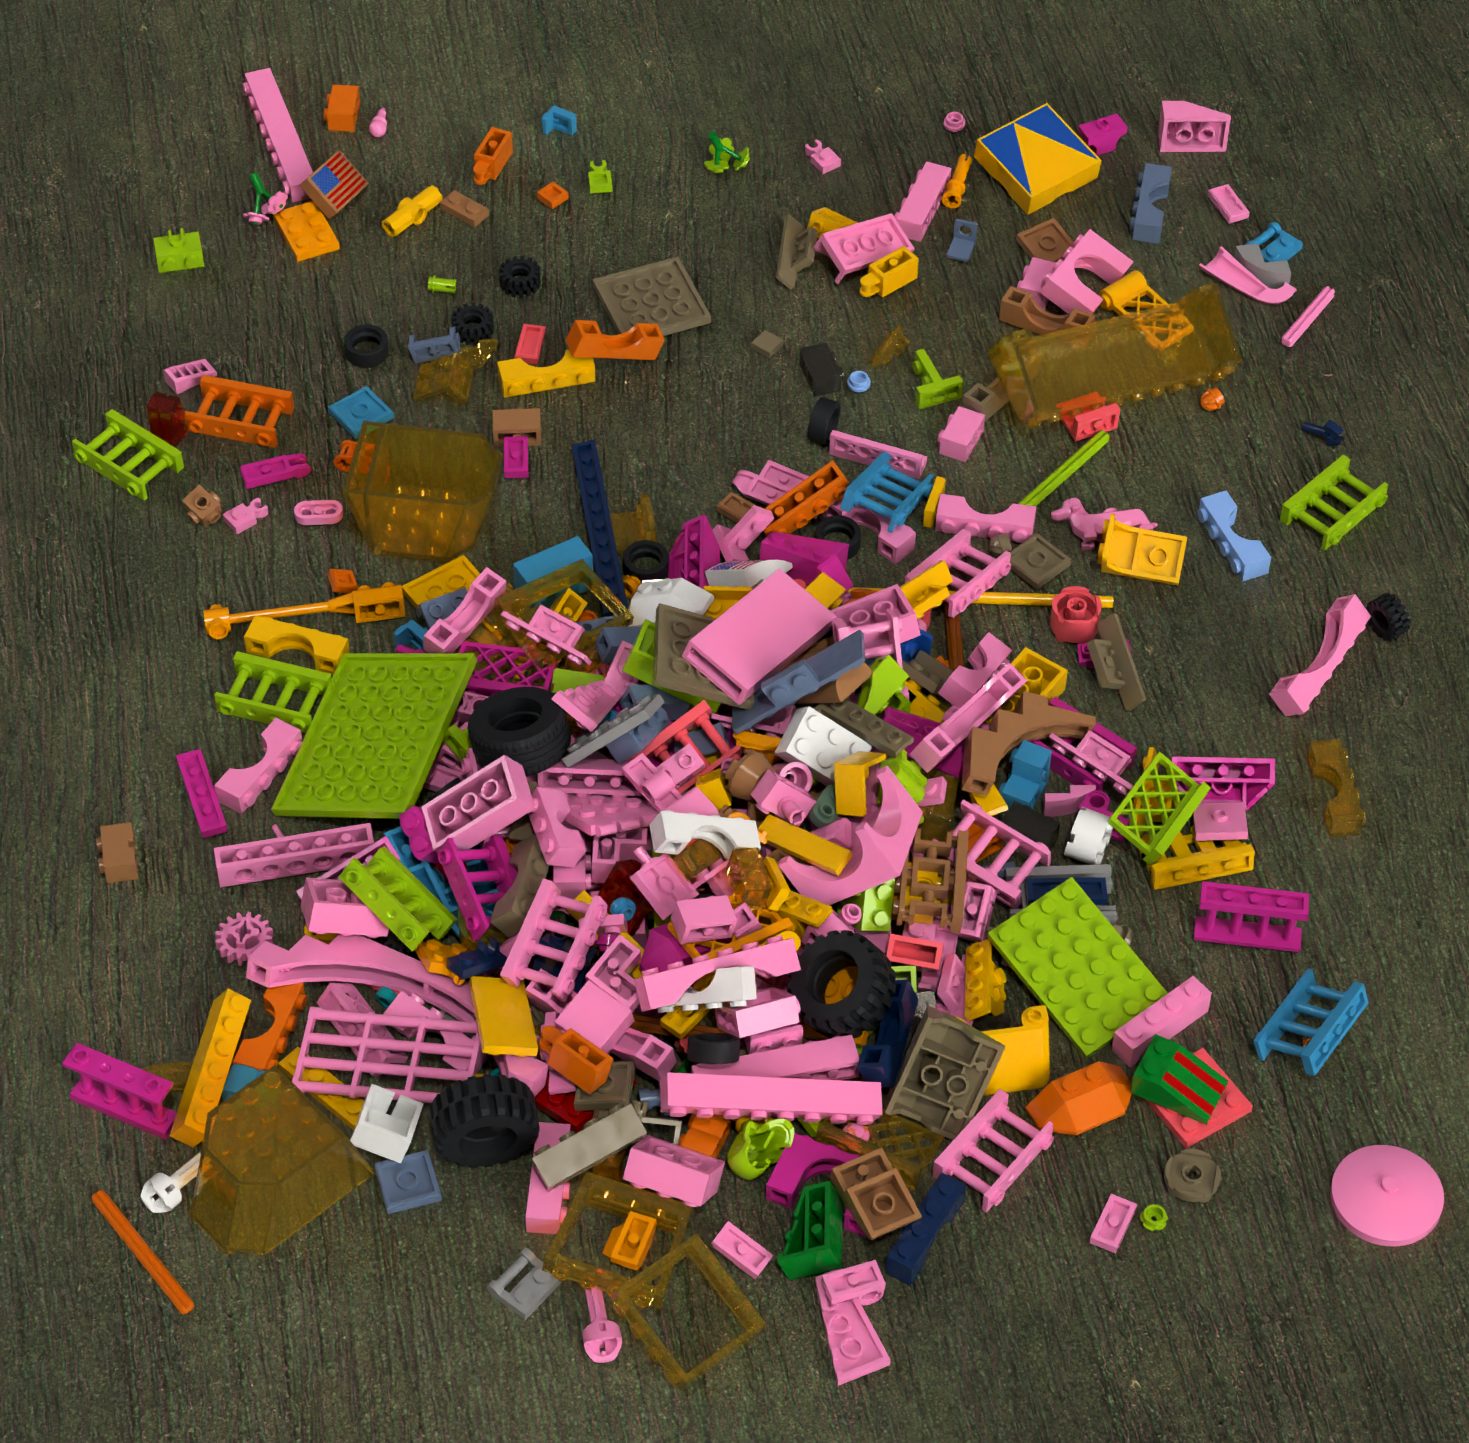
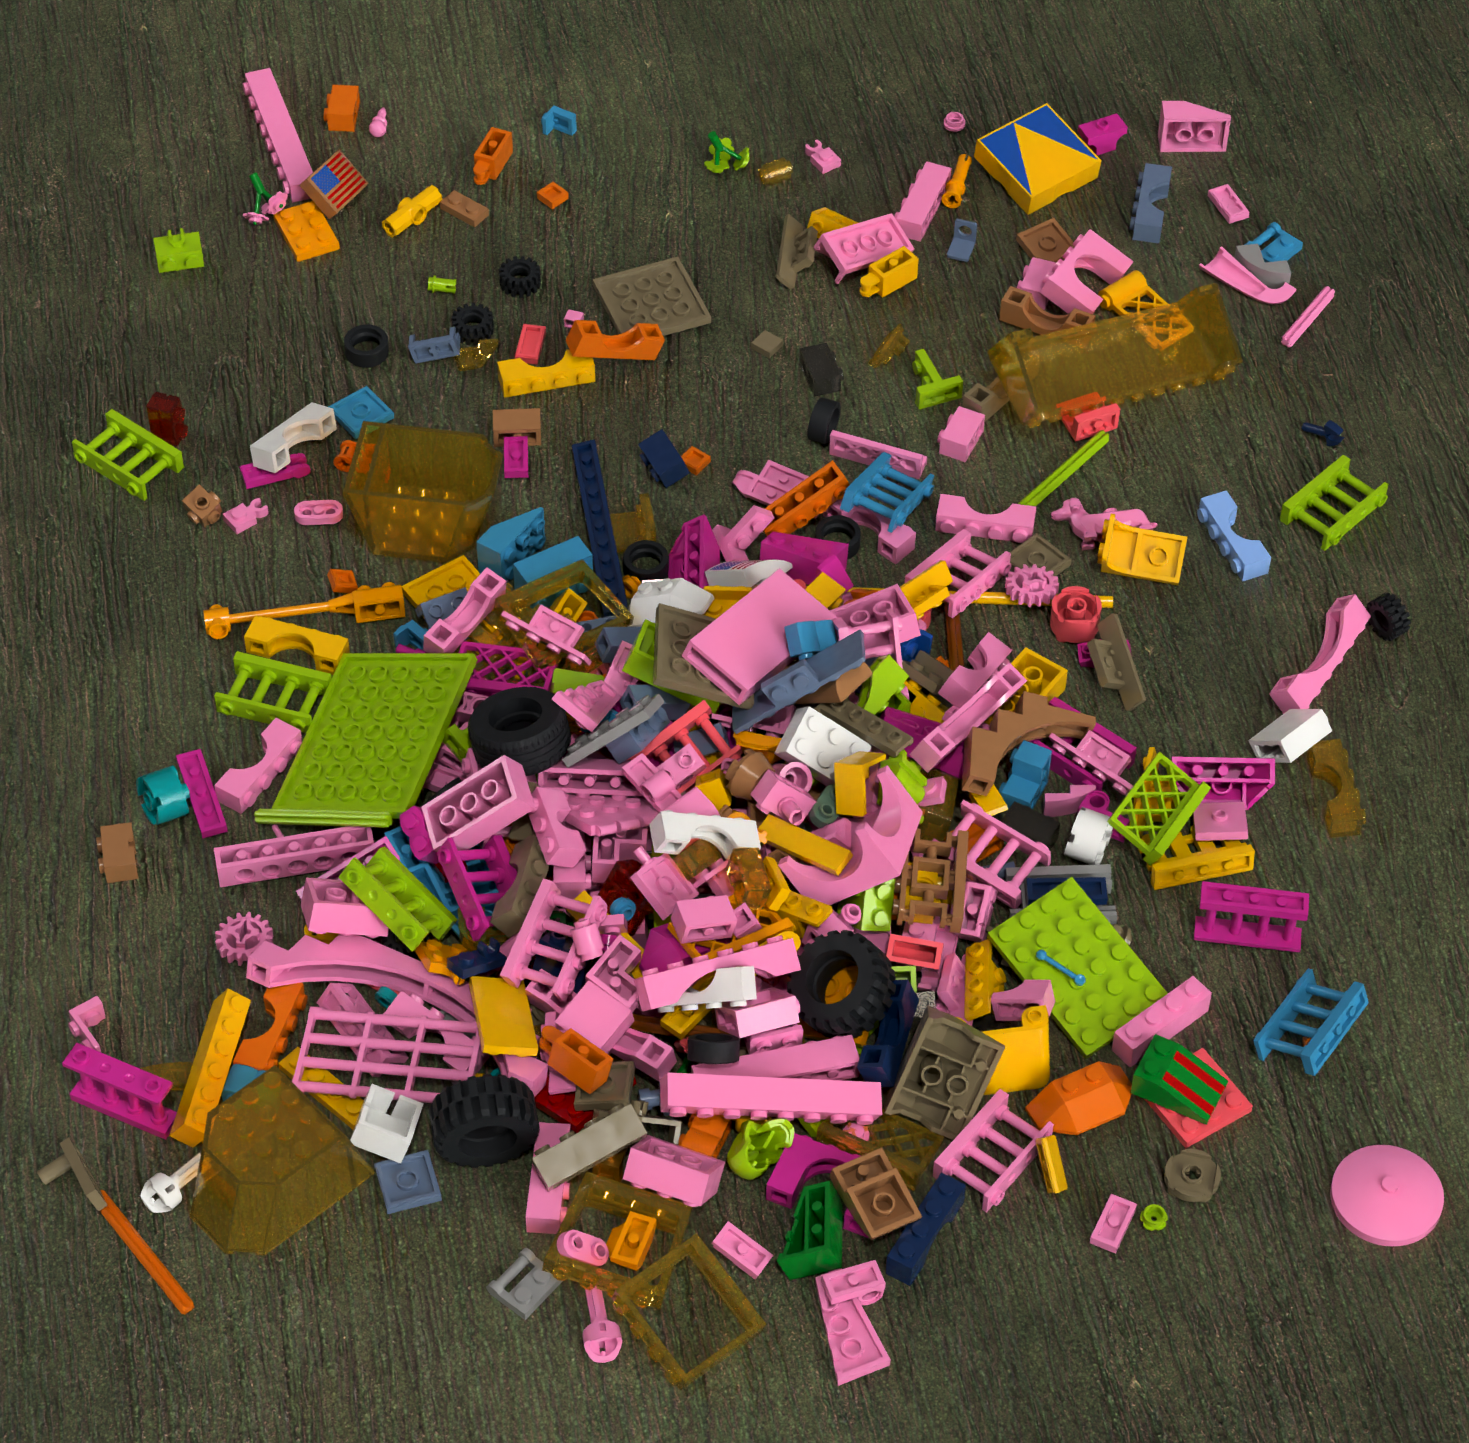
bright pink slope [163,359,217,395] -> none
orange fence [184,375,294,448] -> none
clear yellow bracket [413,352,474,406] -> none
lime plate [588,160,612,193] -> none
medium nougat plate [717,492,756,523] -> none
light blue plate [847,371,871,392] -> none
yellow tile [923,476,946,528] -> none
dark tan plate [989,533,1012,557] -> none
orange plate [1201,387,1225,411] -> none
none -> dark tan piece [37,1137,108,1211]
none -> bright pink bracket [68,996,106,1052]
none -> teal brick [136,765,190,825]
none -> white arch [250,402,337,473]
none -> lime axle [254,808,393,828]
none -> dark azure slope [476,507,546,581]
none -> bright pink plate [557,1230,609,1268]
none -> bright pink piece [564,309,584,328]
none -> bright pink brick [570,918,604,961]
none -> dark blue piece [638,429,690,488]
none -> orange tile [681,446,711,475]
none -> clear yellow brick [758,157,793,186]
none -> dark azure brick [784,620,837,661]
none -> bright pink arch [991,980,1056,1021]
none -> bright pink gear [1005,564,1059,607]
none -> yellow slope [1035,1135,1068,1193]
none -> dark azure hinge [1036,950,1085,986]
none -> white brick [1248,709,1332,763]

